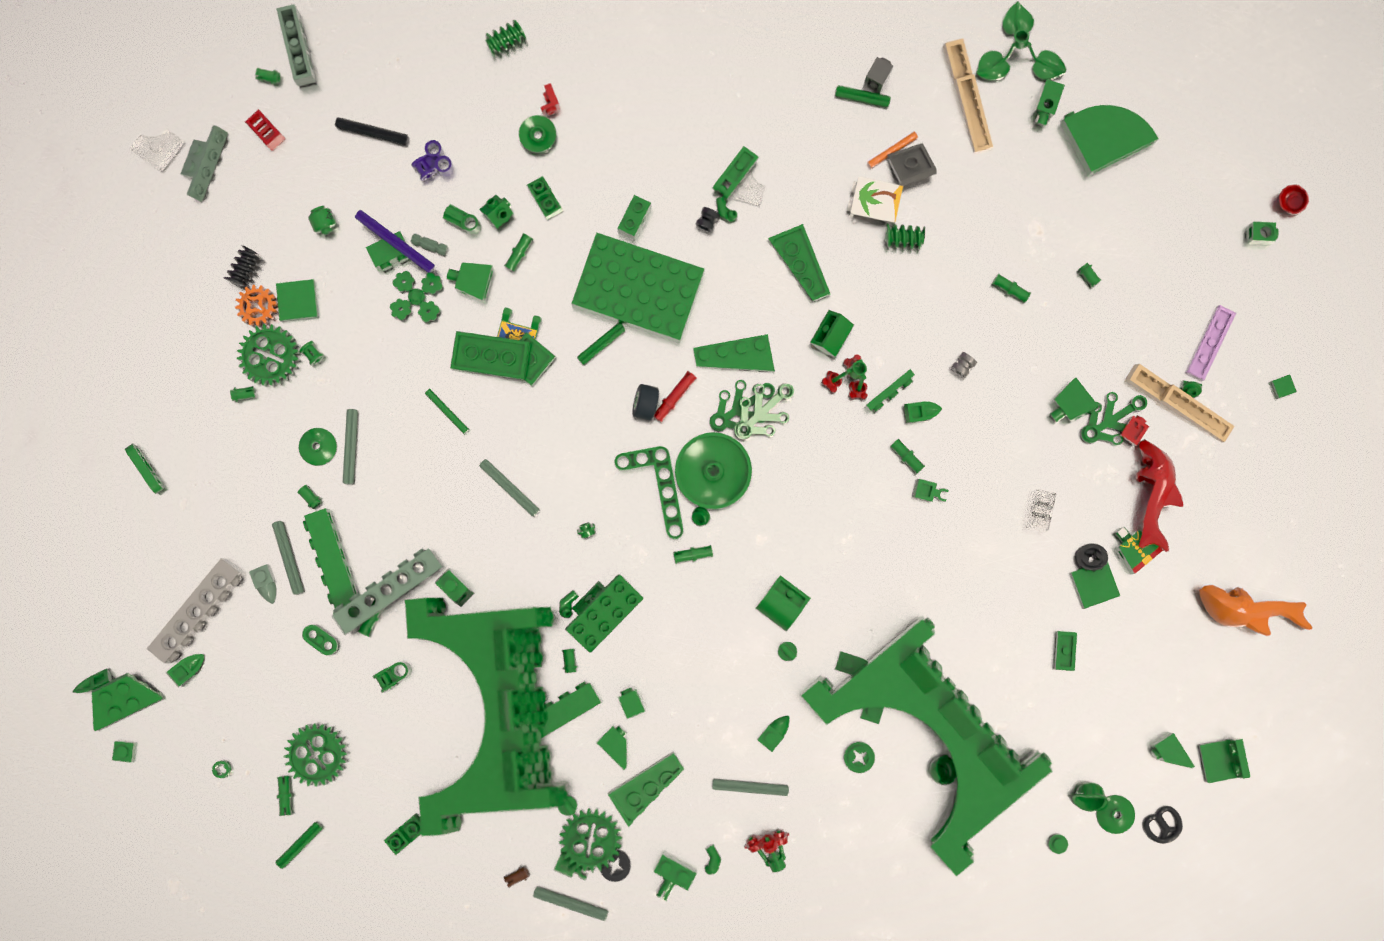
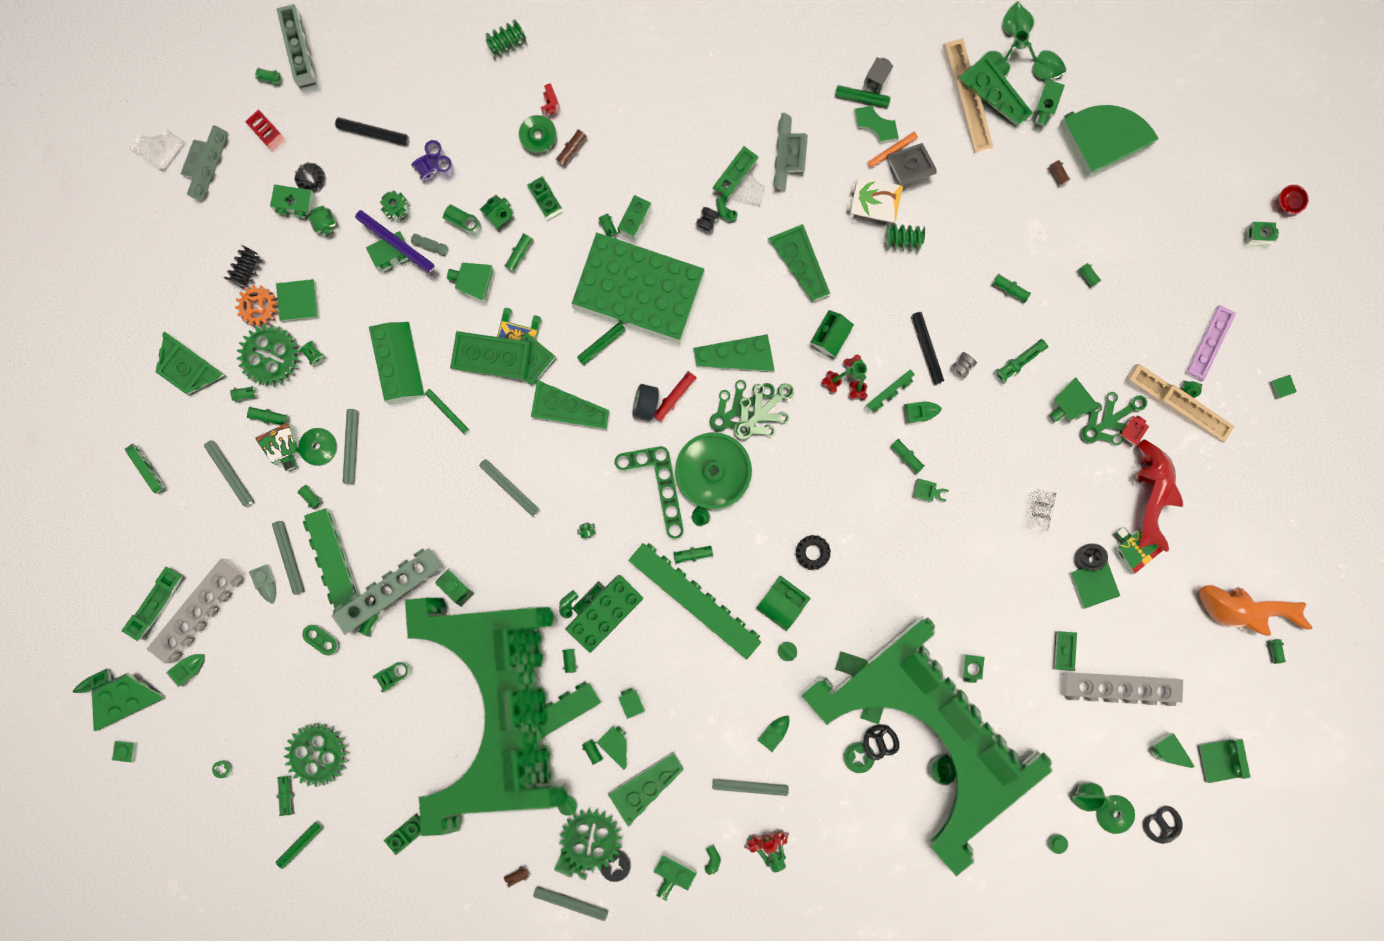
green plant [390,271,443,322] -> none
none -> green slope [121,566,182,642]
none -> green wing [155,331,224,395]
none -> sand green axle [204,440,253,507]
none -> green pin [247,406,288,425]
none -> torso [255,422,300,472]
none -> green brick [270,184,315,218]
none -> black gear [294,162,325,192]
none -> green slope [369,322,425,404]
none -> green brick [380,190,409,221]
none -> green wing [531,380,610,430]
none -> reddish brown pin [555,129,587,166]
none -> green pin [581,739,603,765]
none -> green pin [598,213,618,237]
none -> green brick [628,543,762,660]
none -> sand green bracket [774,113,808,191]
none -> black tyre [796,535,831,570]
none -> green tile [854,105,899,143]
none -> black piece [863,725,900,761]
none -> black axle [912,312,944,385]
none -> green wing [957,54,1033,126]
none -> green brick [960,654,985,683]
none -> green pin [995,339,1049,384]
none -> reddish brown pin [1049,160,1071,185]
none -> light grey brick [1062,672,1184,706]
none -> green pin [1269,639,1286,664]

